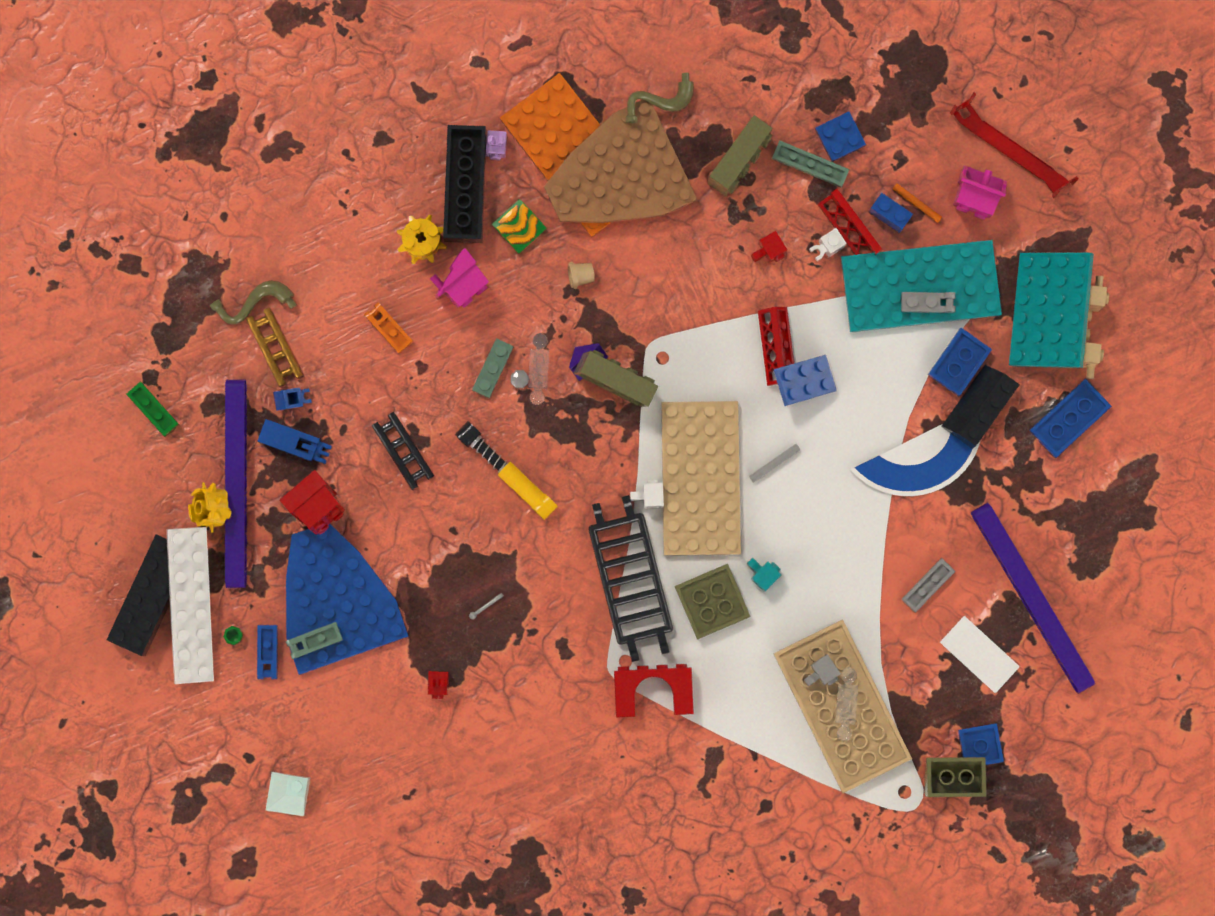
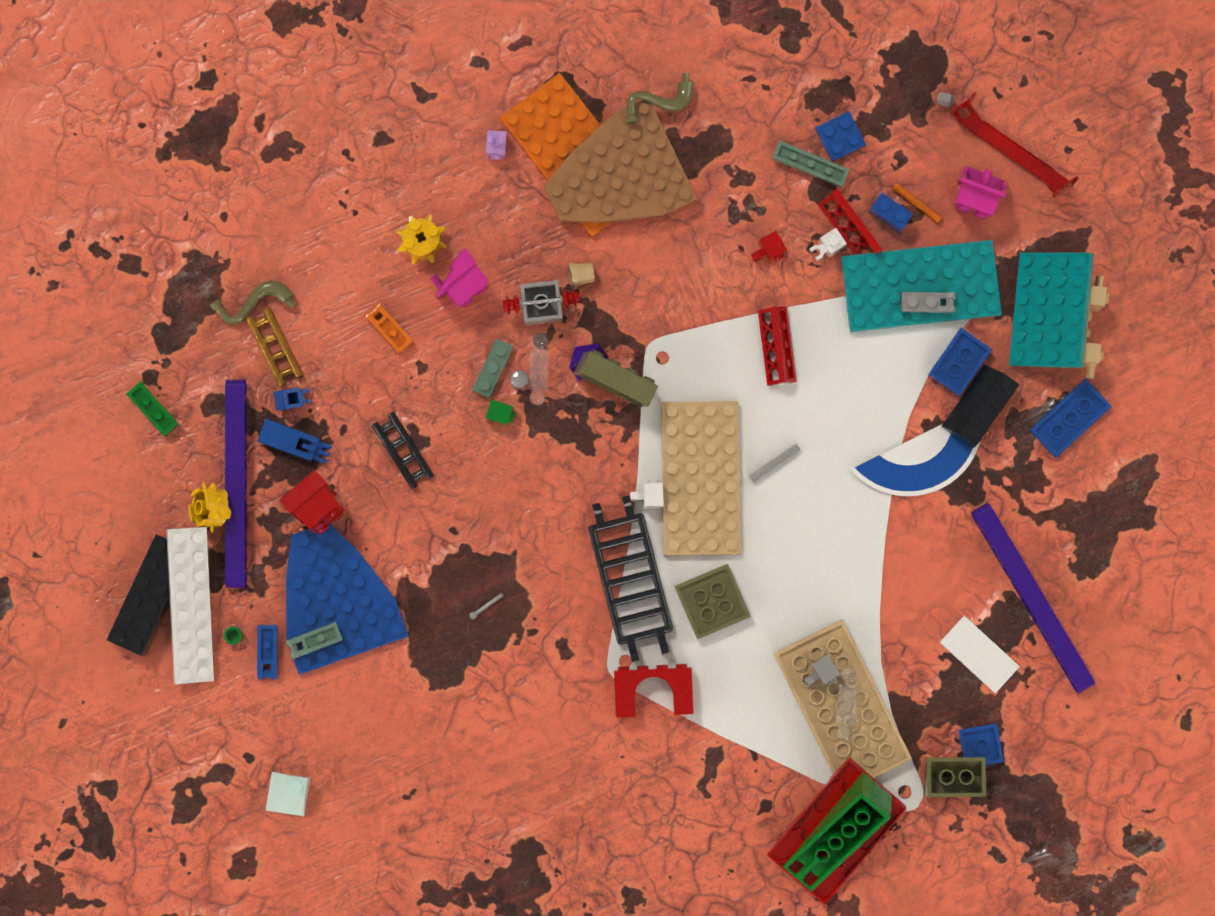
red brick [427,671,449,699] -> none
black brick [443,125,487,243] -> none
piece [455,421,558,520] -> none
slope [491,199,547,254] -> none
olive brick [708,115,773,196] -> none
teal brick [747,558,781,592] -> none
blue plate [774,355,837,406] -> none
light grey tile [901,558,956,613] -> none
none -> green brick [485,399,516,426]
none -> light grey brick [503,280,580,326]
none -> piece [767,757,906,905]
none -> light grey tile [936,92,956,107]

